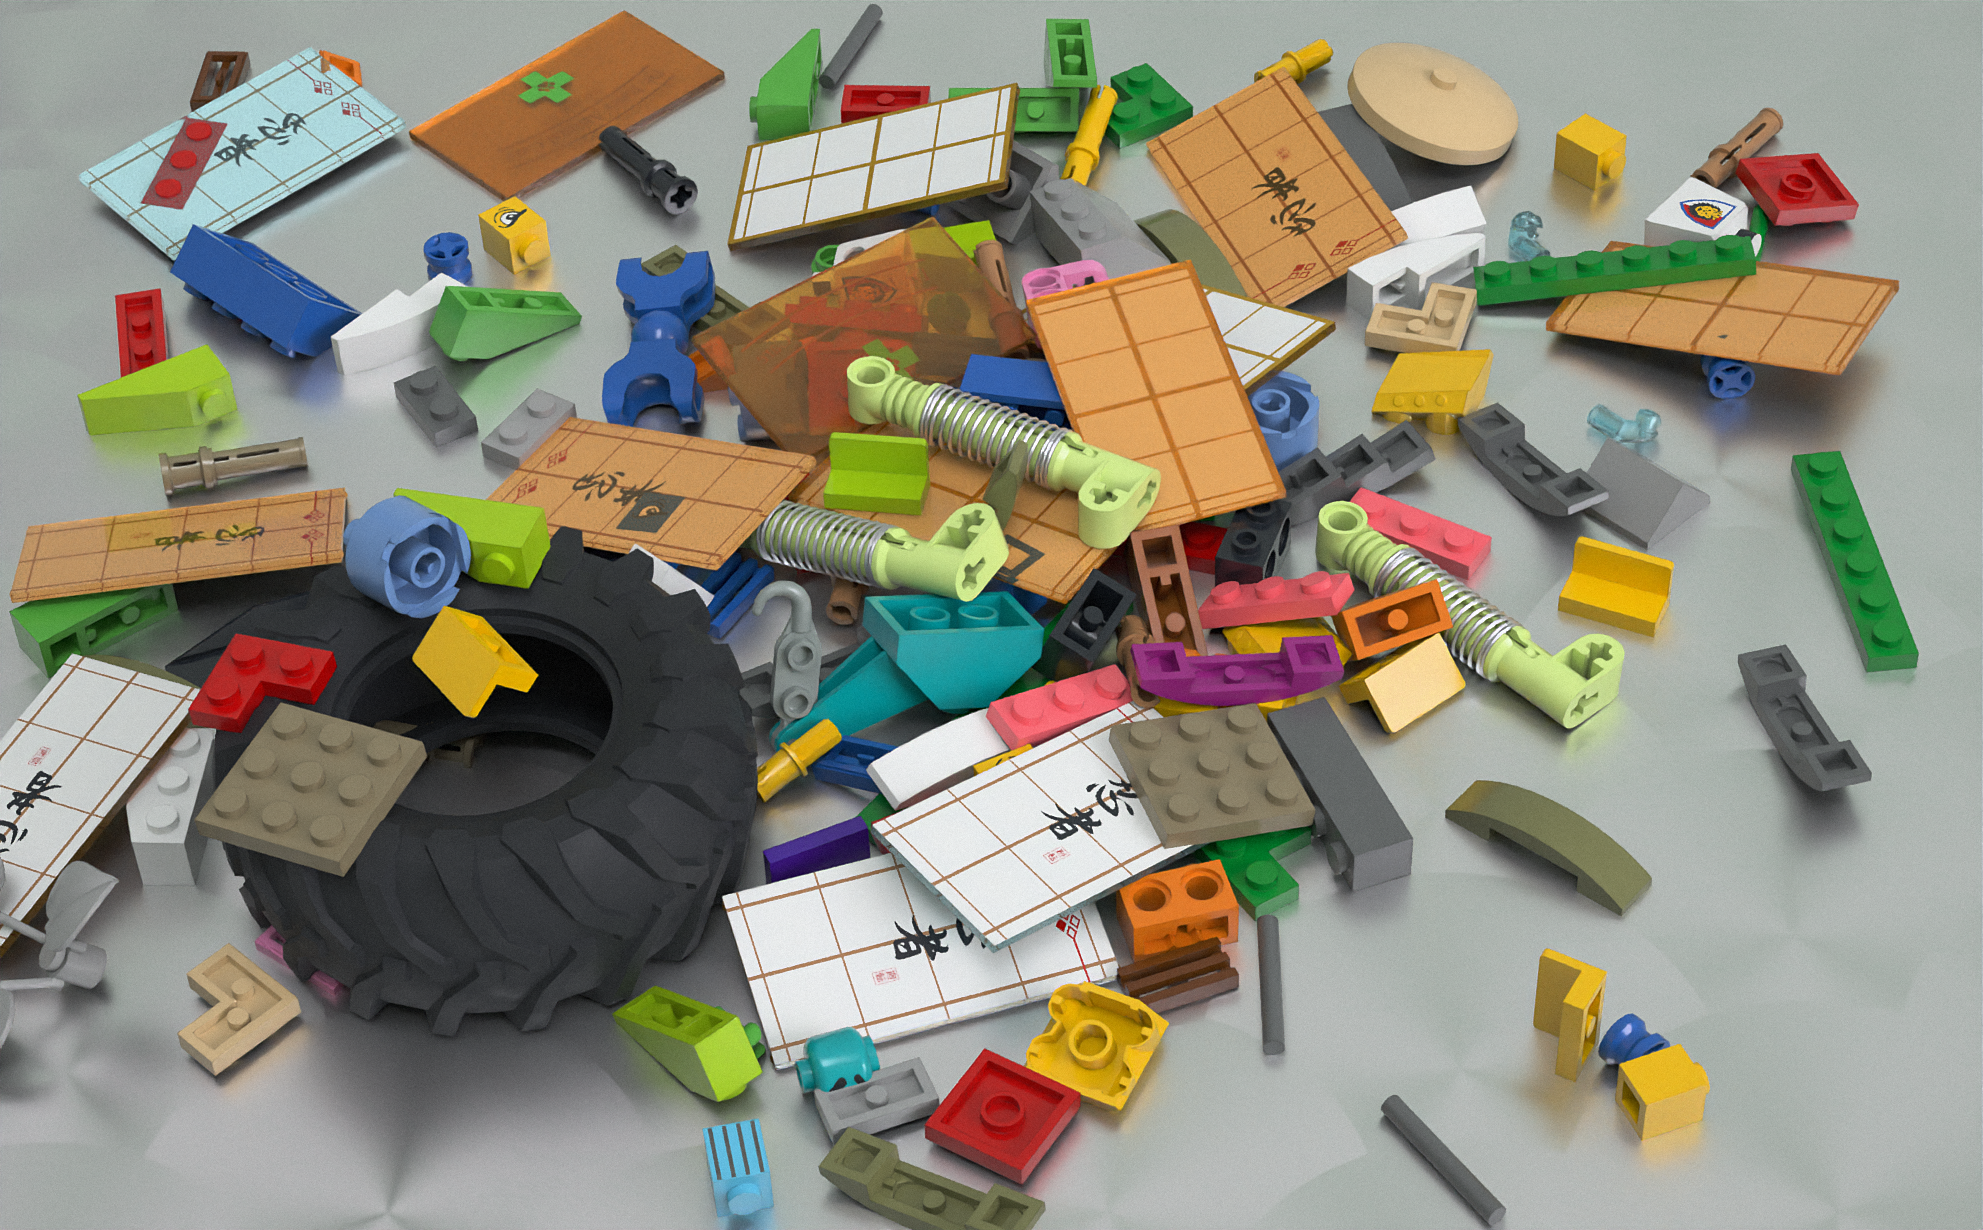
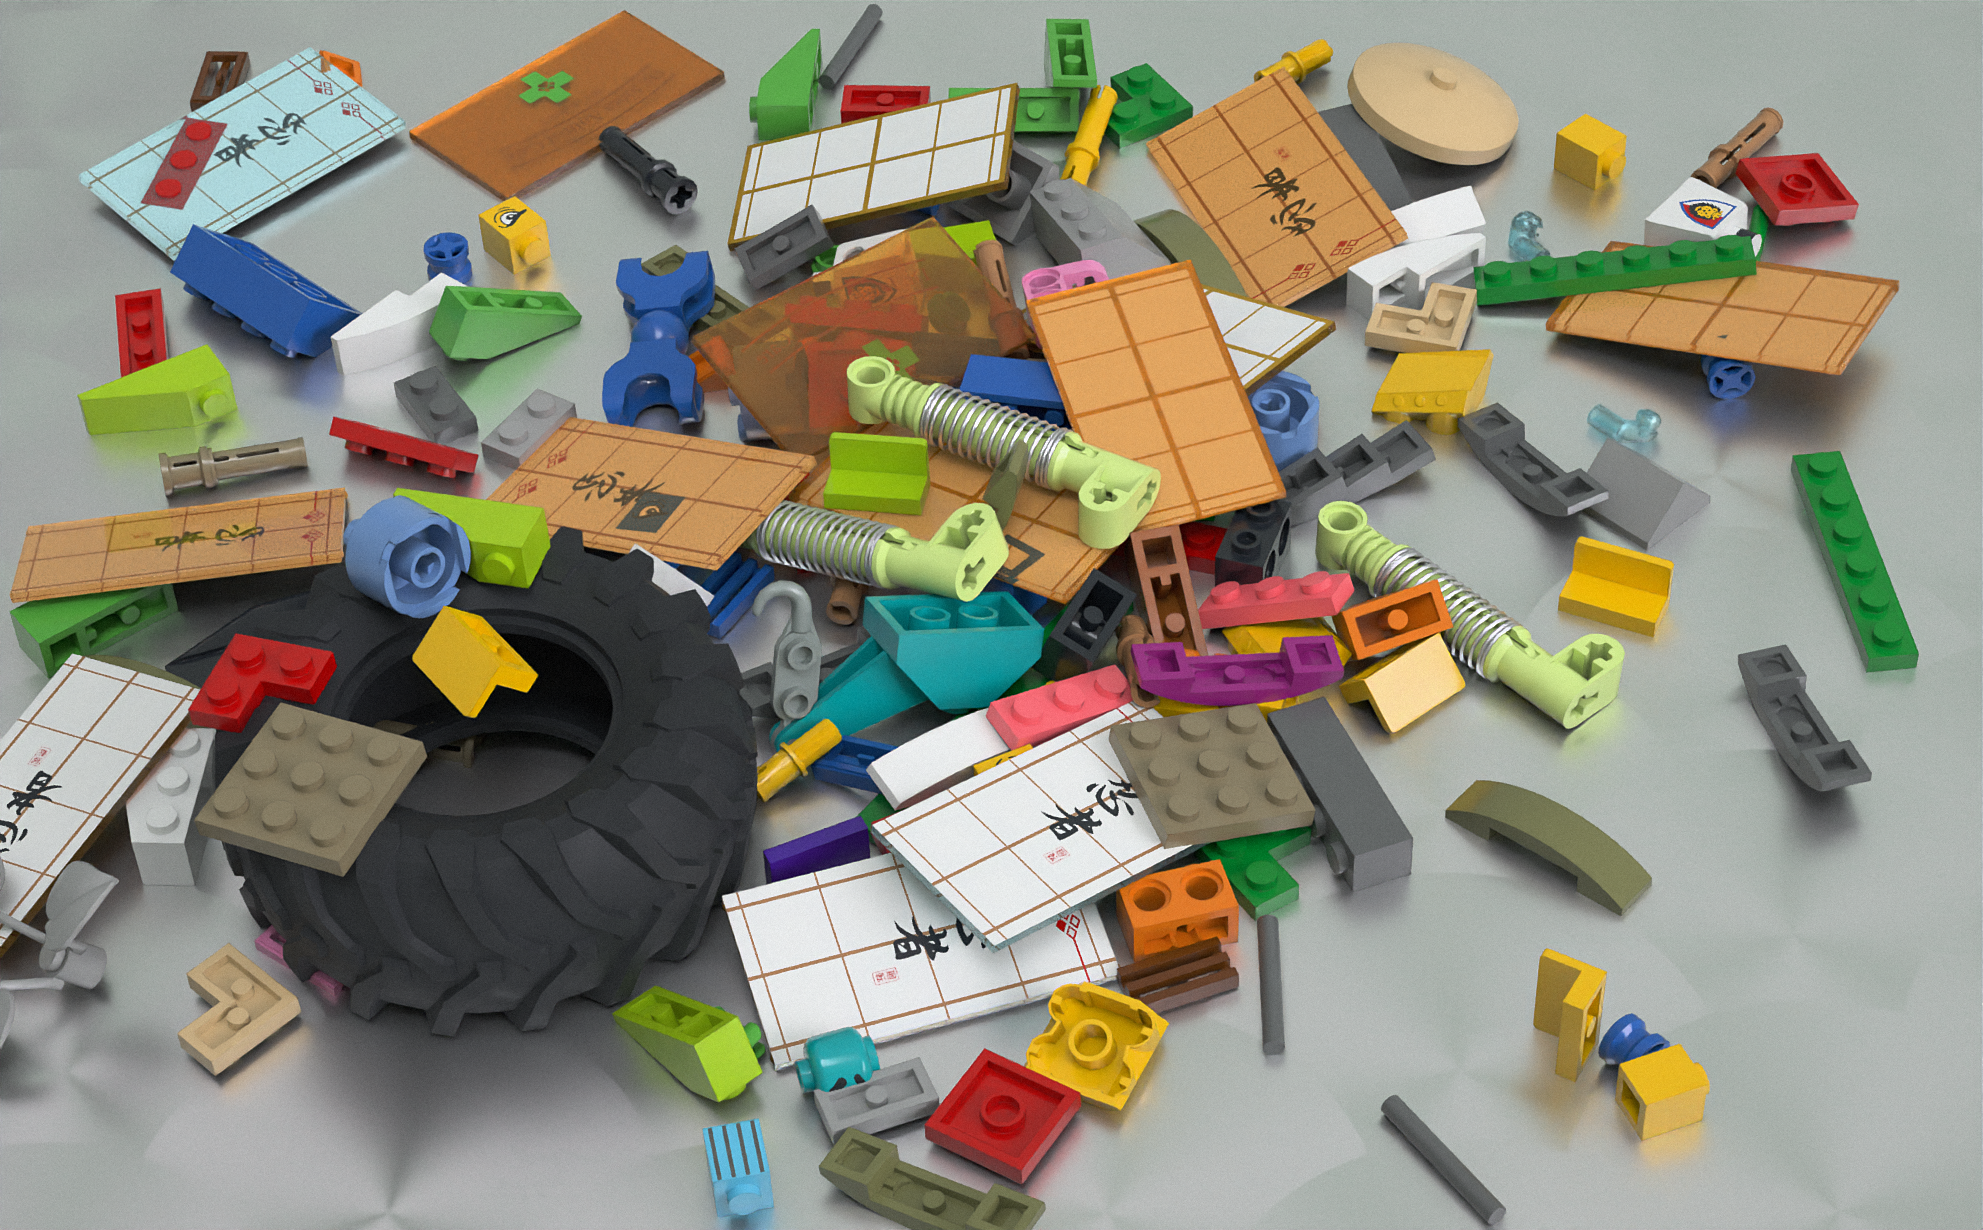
coral plate [1349,487,1492,580] -> none
none -> red plate [329,416,479,478]
none -> dark grey plate [735,205,834,290]

